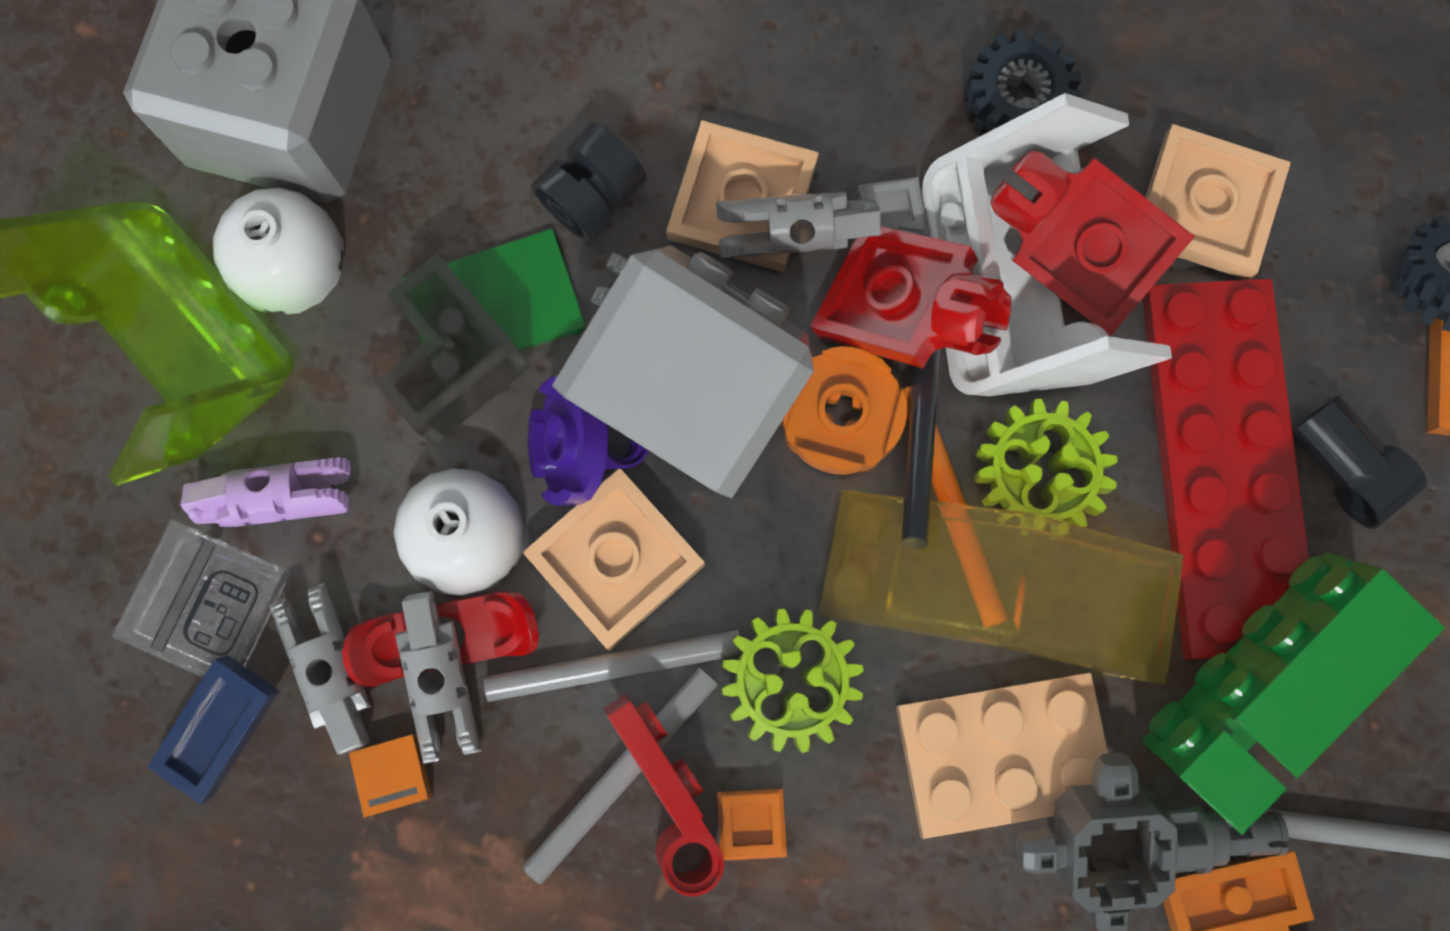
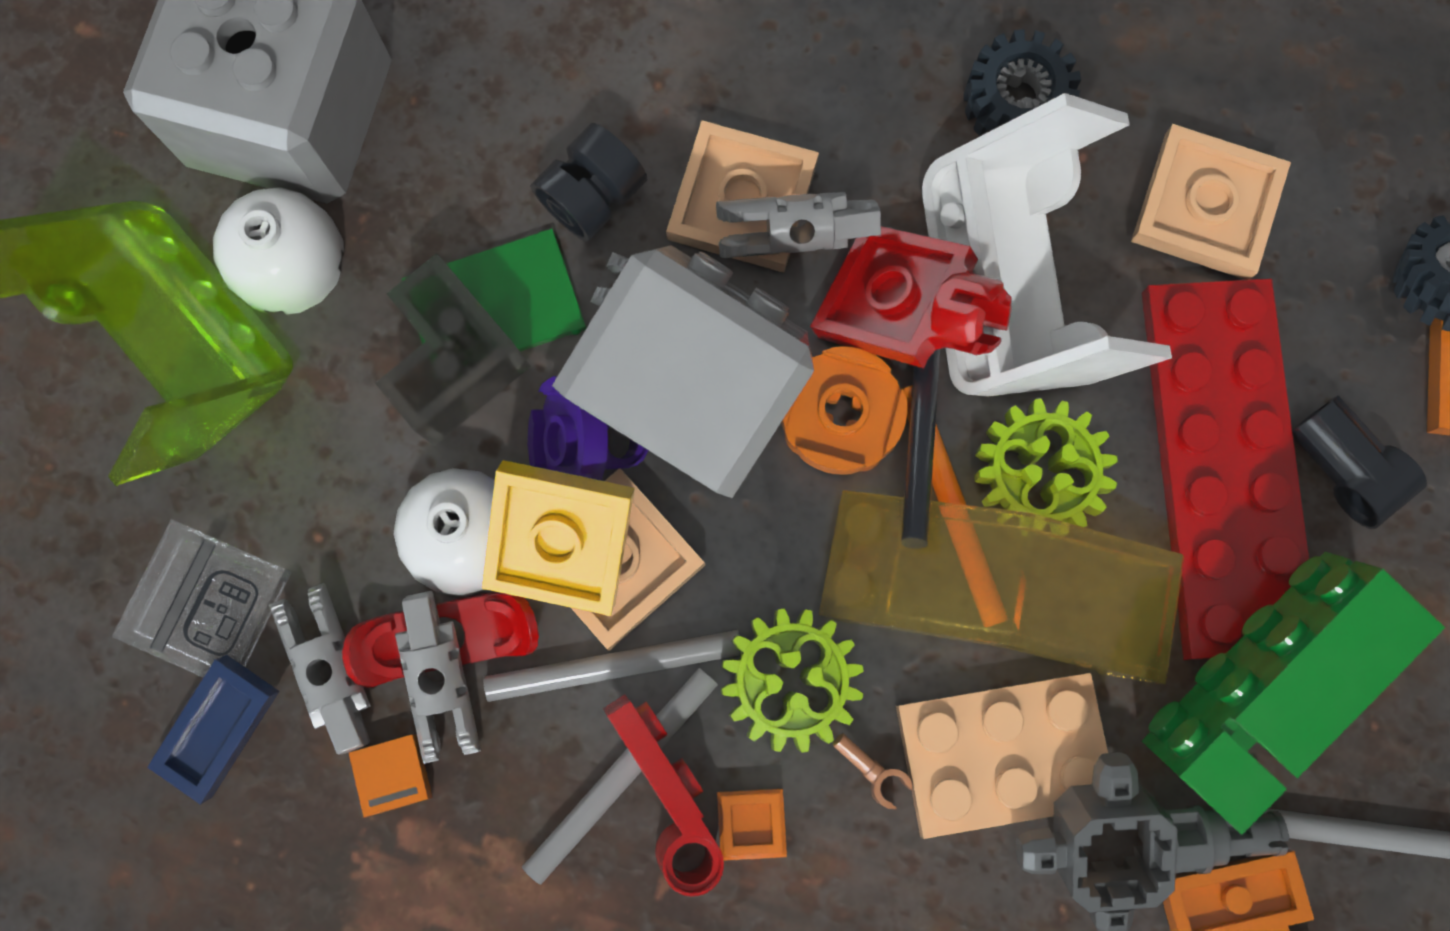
lavender hinge [181,457,351,527] -> none
light grey tile [856,177,929,236] -> none
red plate [990,151,1195,336] -> none
none -> yellow plate [482,460,635,616]
none -> nougat hand [833,733,913,809]

